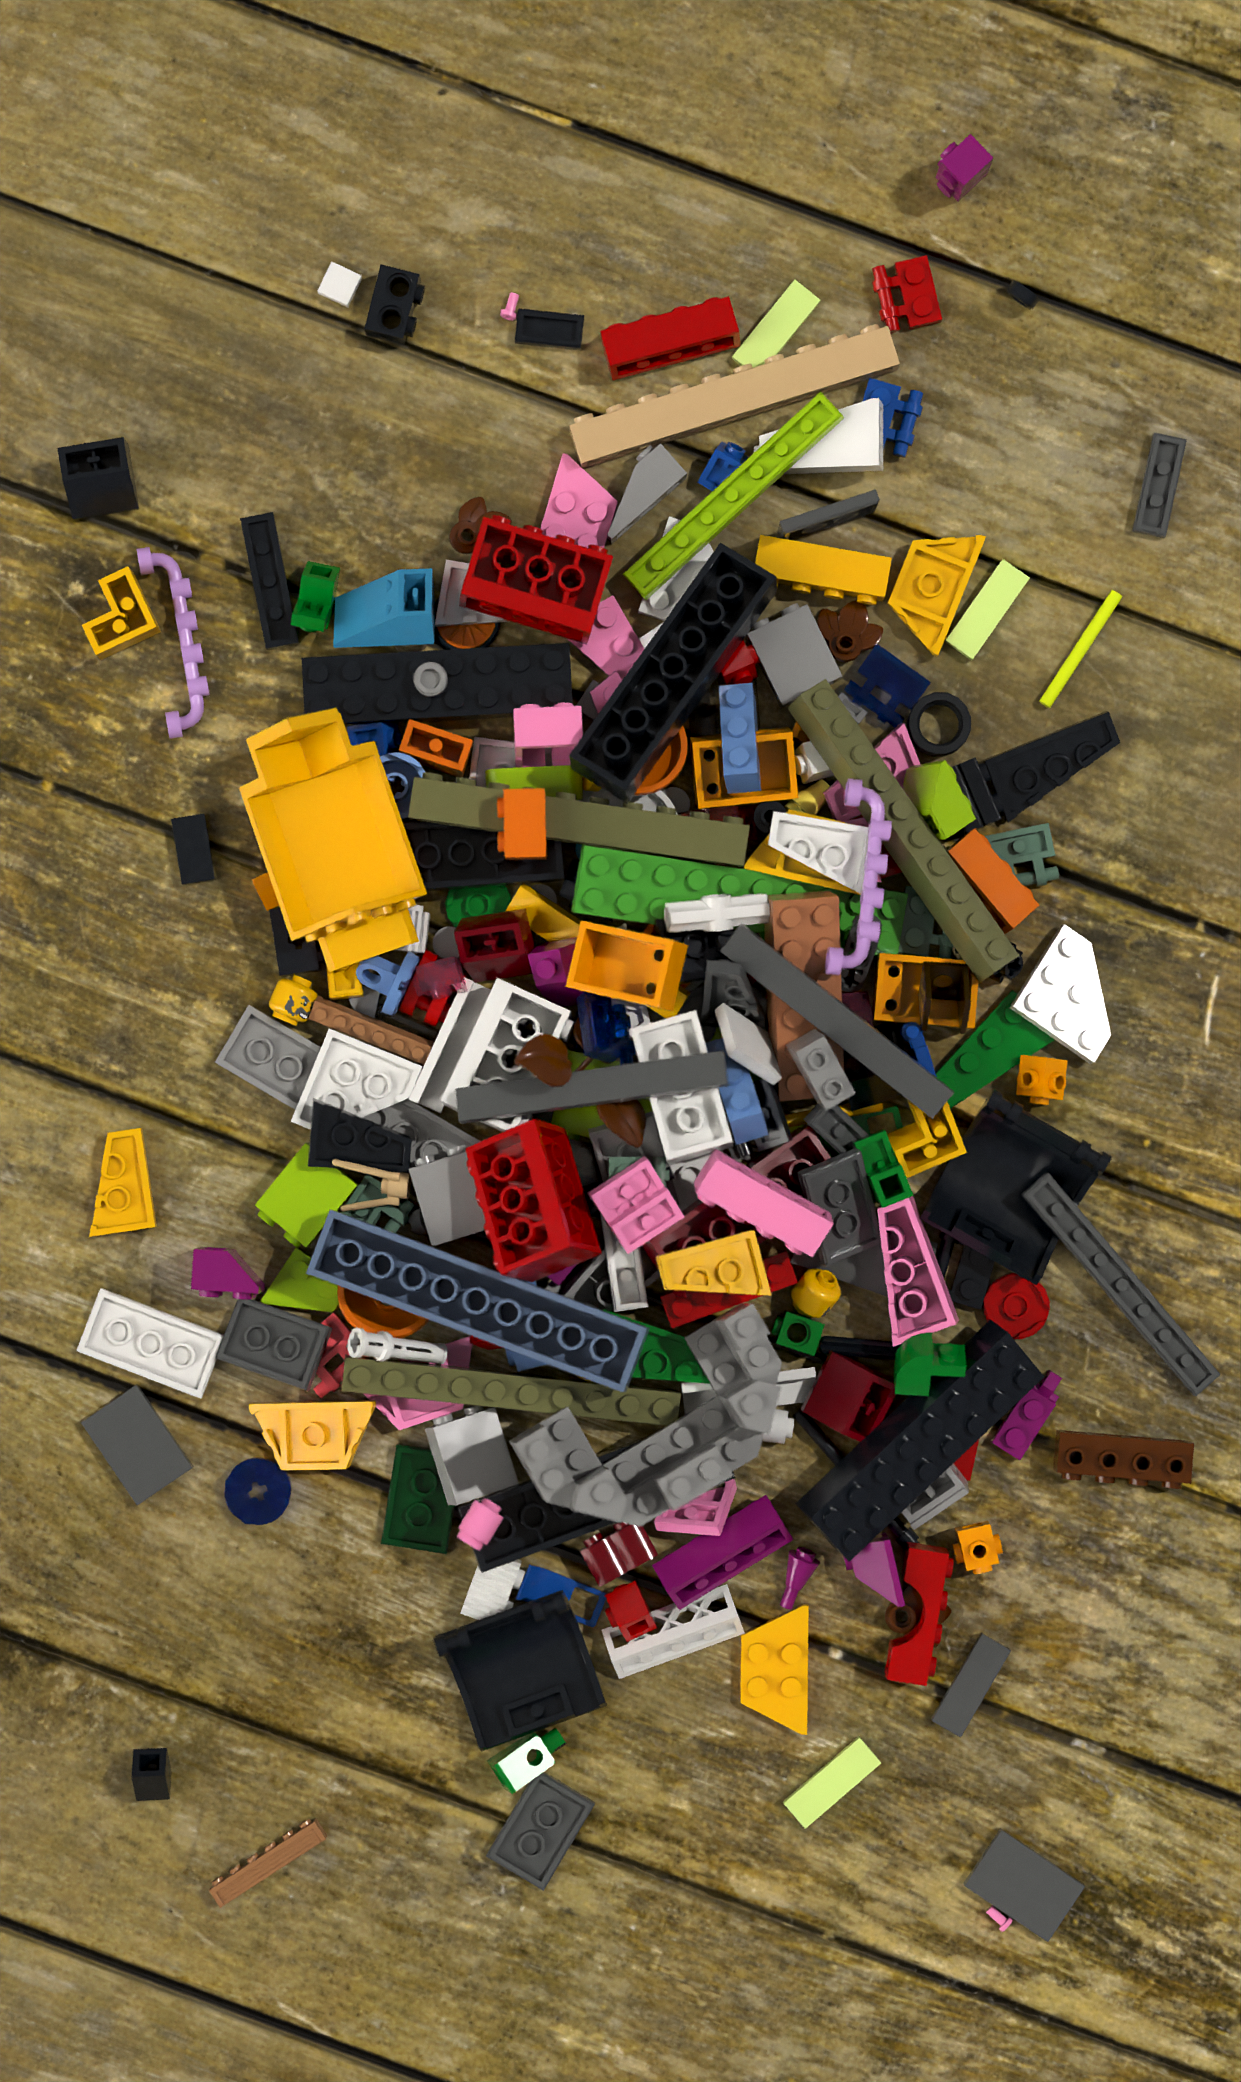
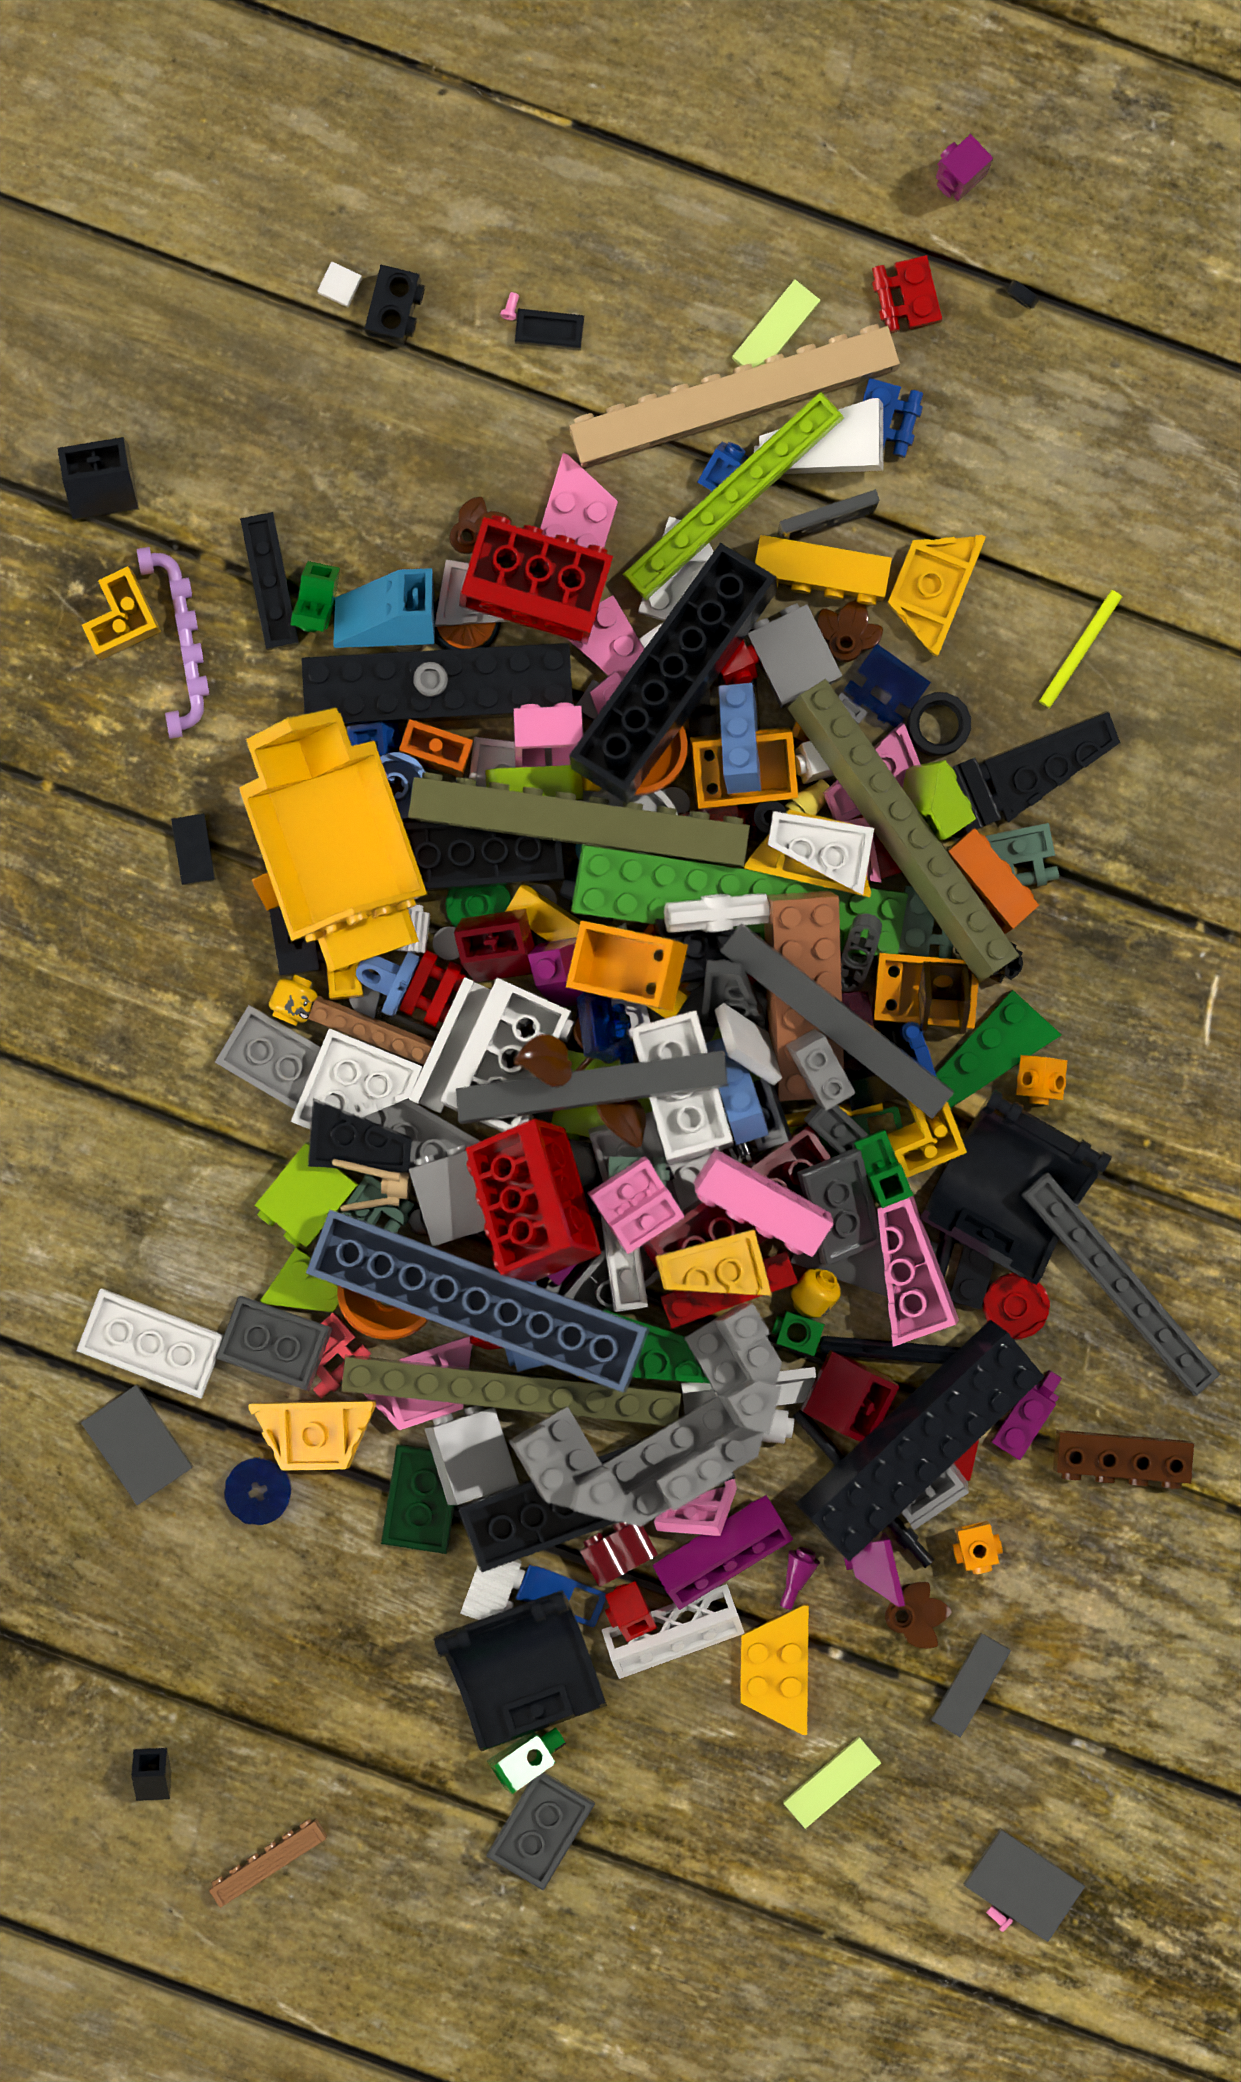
yellow wing [89,1128,157,1237] -> none
magenta slope [191,1247,265,1300] -> none
white pin [347,1327,448,1365] -> none
clear pink brick [413,956,468,999] -> none
bright pink brick [457,1498,504,1551] -> none
orange brick [497,788,547,860] -> none
red brick [600,296,741,381] -> none
light grey slope [607,443,687,544] -> none
lavender bar [825,778,892,975] -> none
red arch [884,1541,954,1686] -> none
green brick [893,1333,966,1396] -> none
yellowish green tile [945,559,1030,661] -> none
white plate [1009,924,1111,1064] -> none
dark grey tile [1132,432,1187,538] -> none

